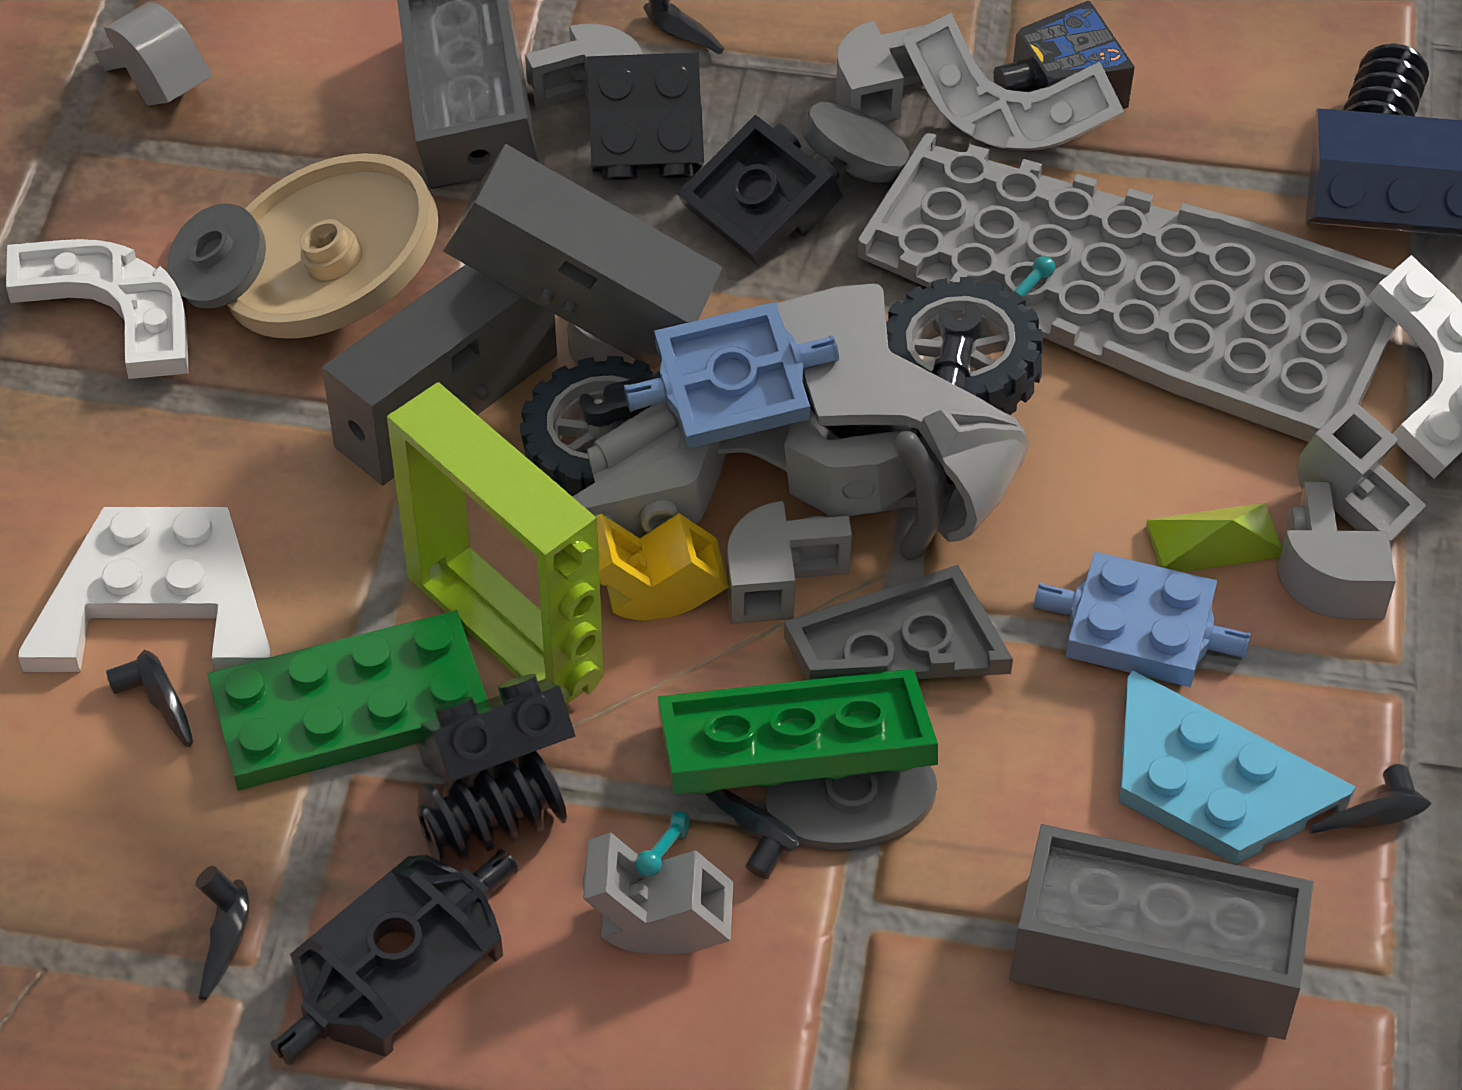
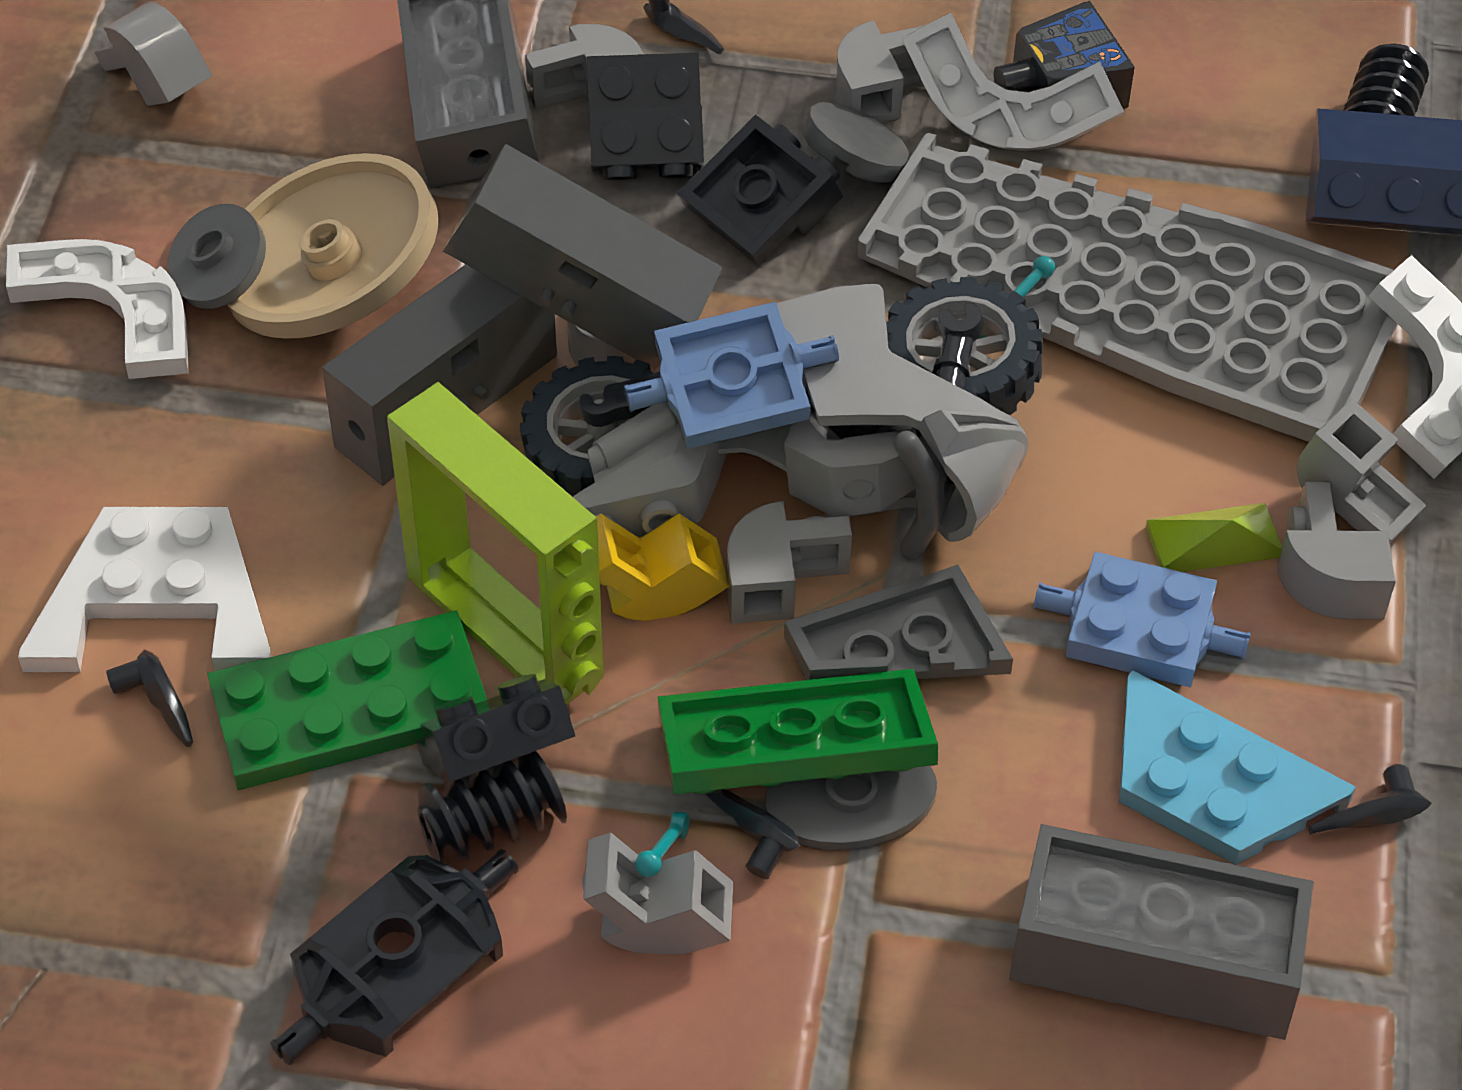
black bar [195,866,250,1000] -> none

